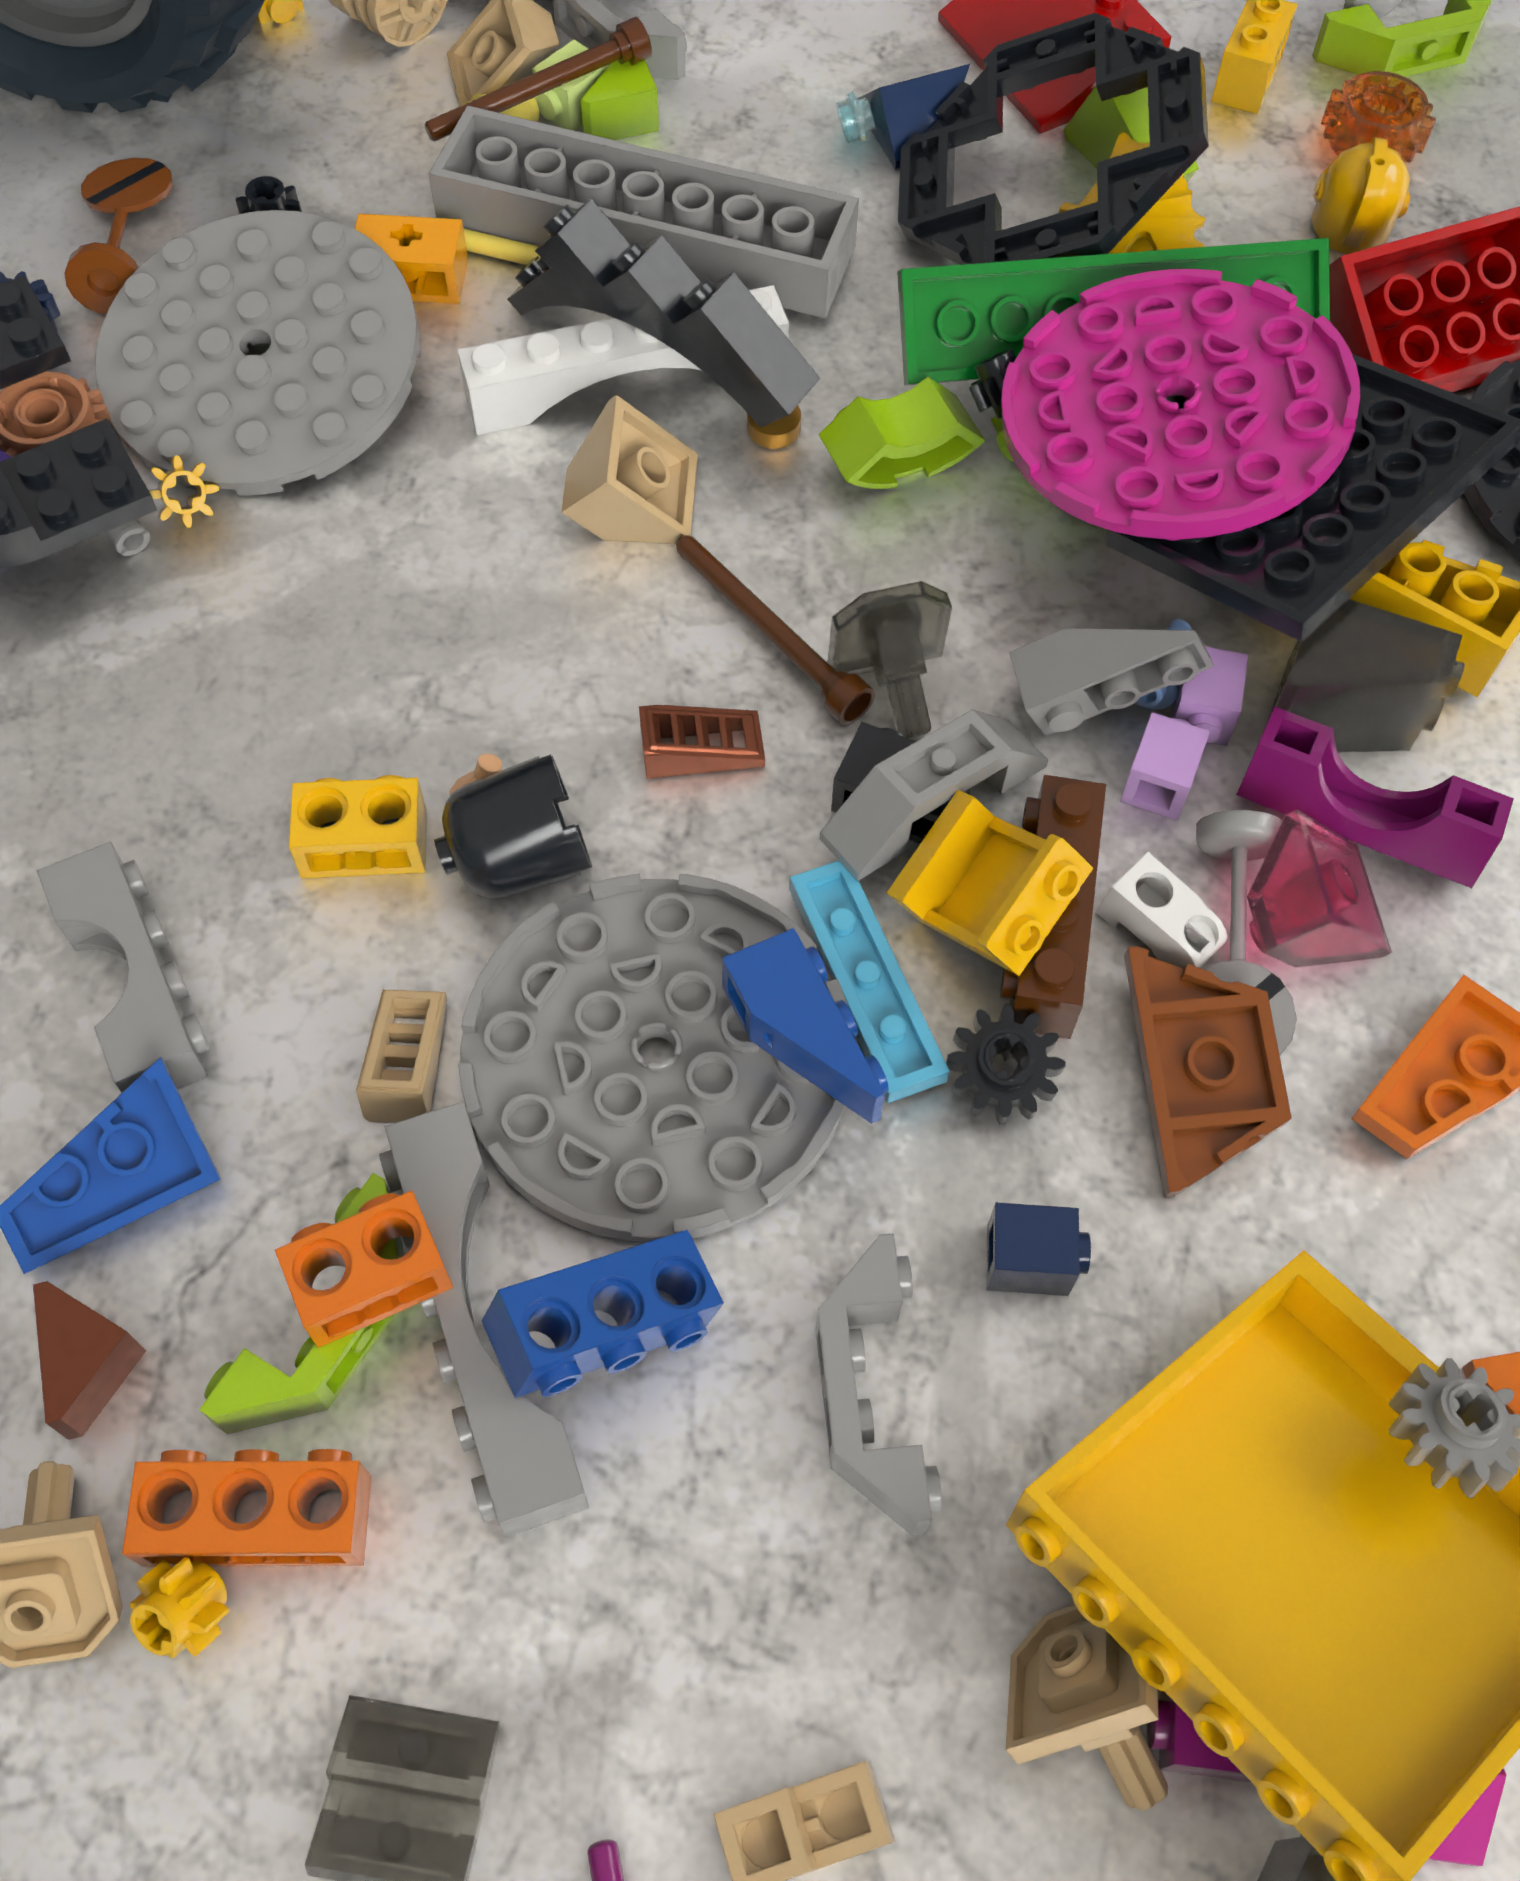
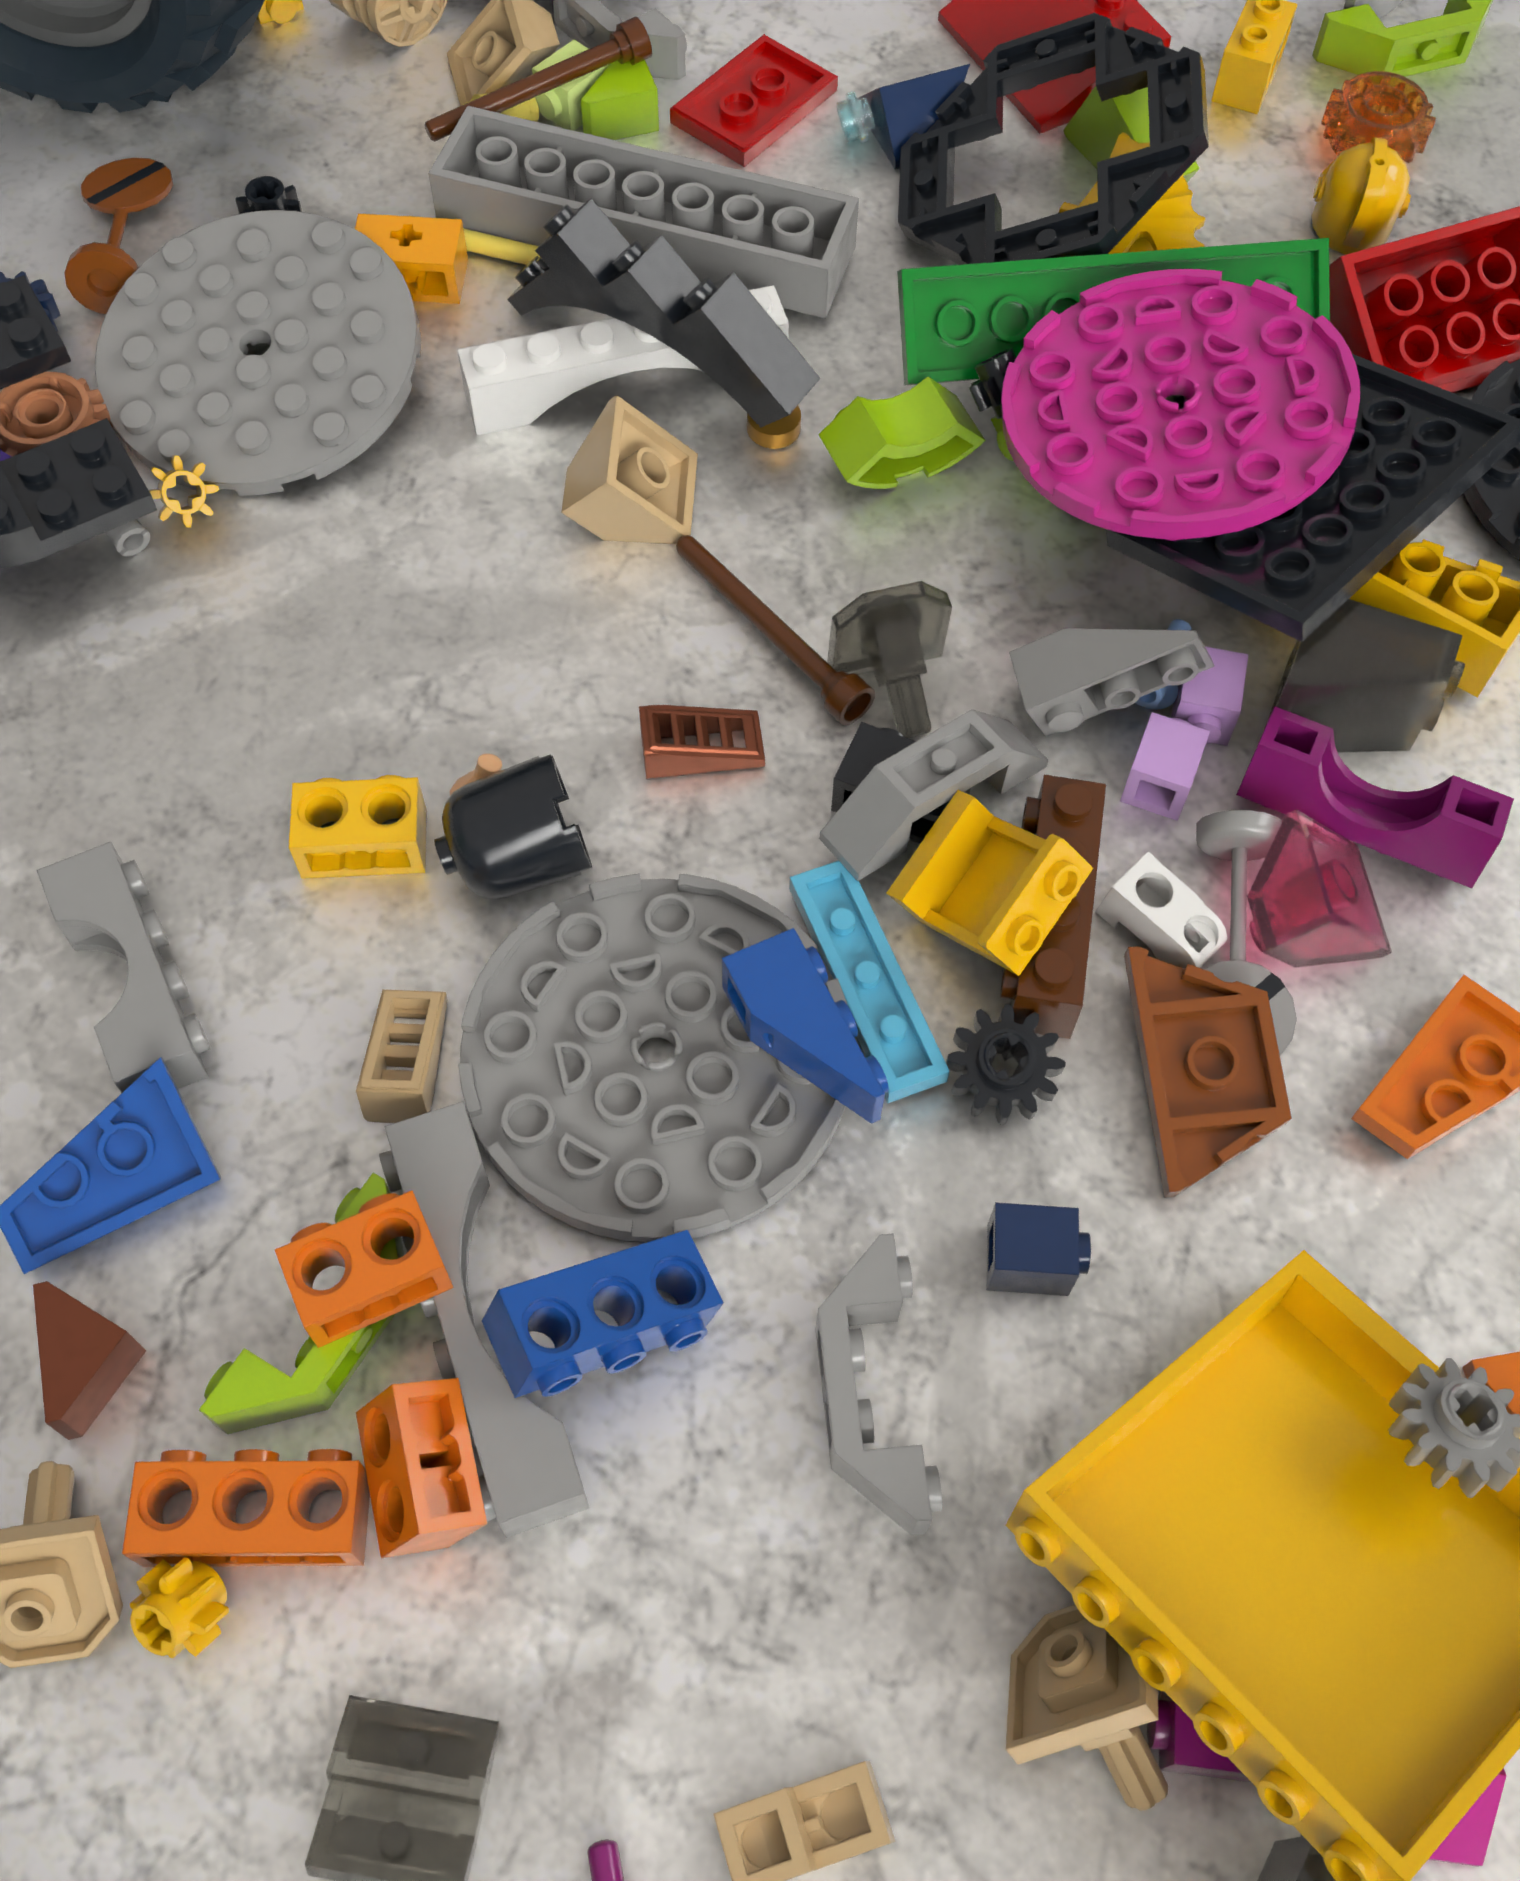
none -> orange brick [356,1378,487,1558]
none -> red tile [670,34,838,167]

